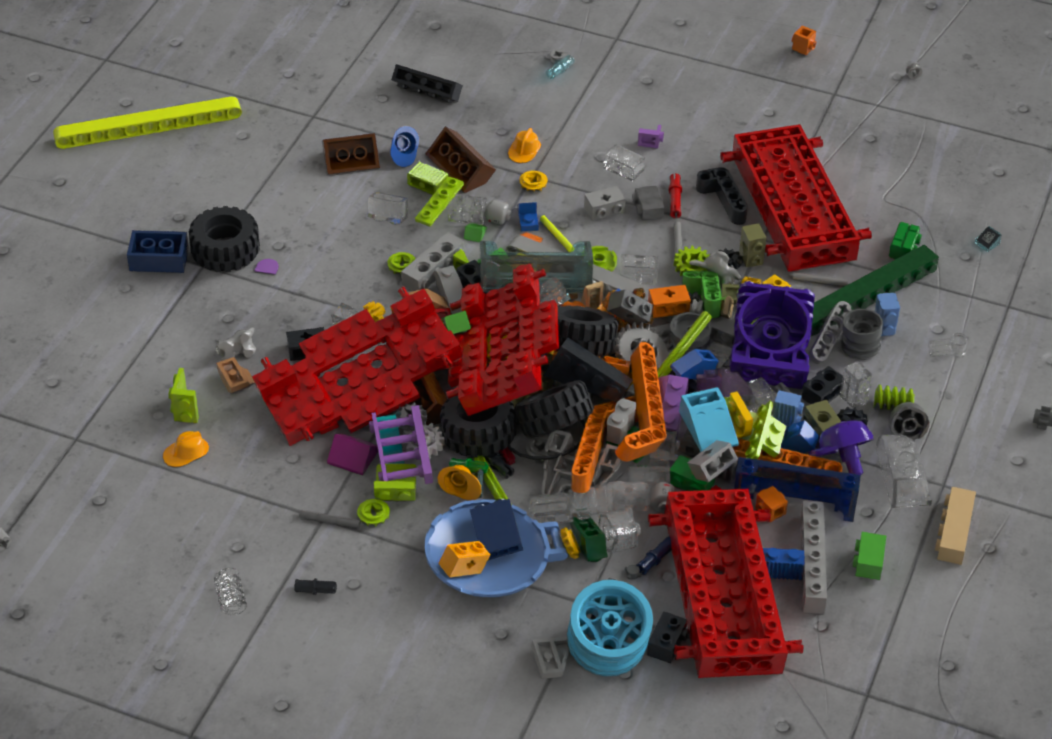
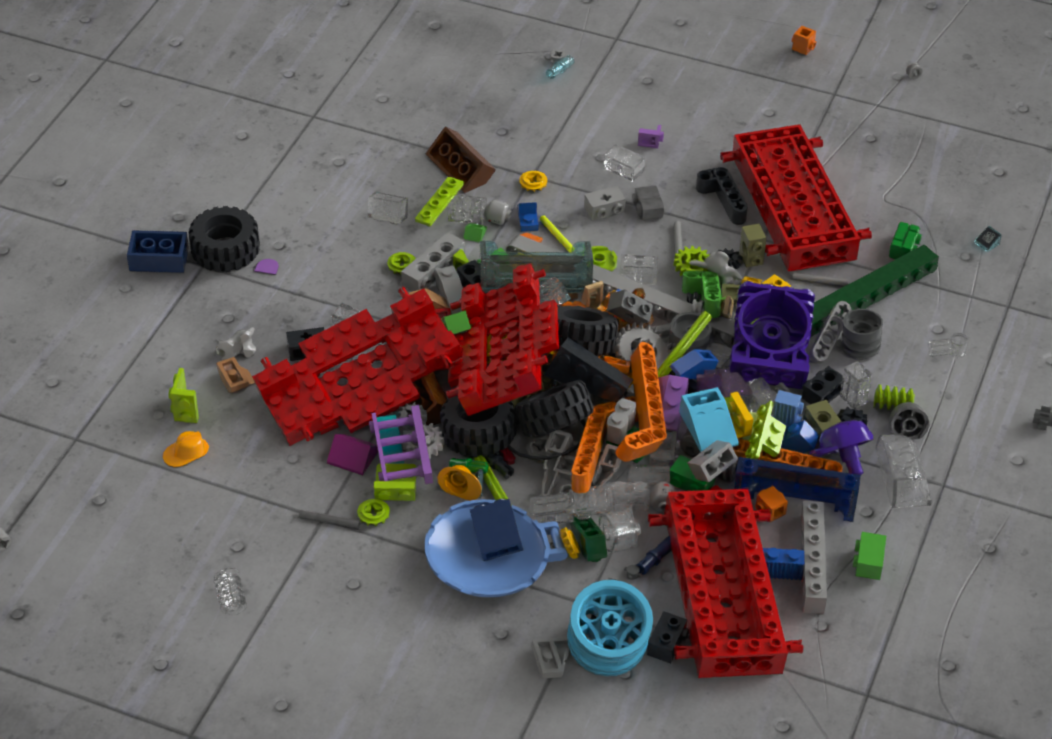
neon yellow beam [53,97,242,149] -> none
black axle [294,578,337,595] -> none
reddish brown slope [322,133,380,174] -> none
yellow gear [363,301,385,322] -> none
blue piece [390,126,419,167] -> none
black brick [391,64,463,103] -> none
lime brick [407,161,448,195] -> none
light orange brick [438,541,491,578] -> none
light orange piece [508,128,541,163] -> none
orange brick [648,285,691,318] -> none
red pin [668,173,682,218] -> none
medium blue brick [874,293,900,336] -> none
tan brick [935,487,976,565] -> none

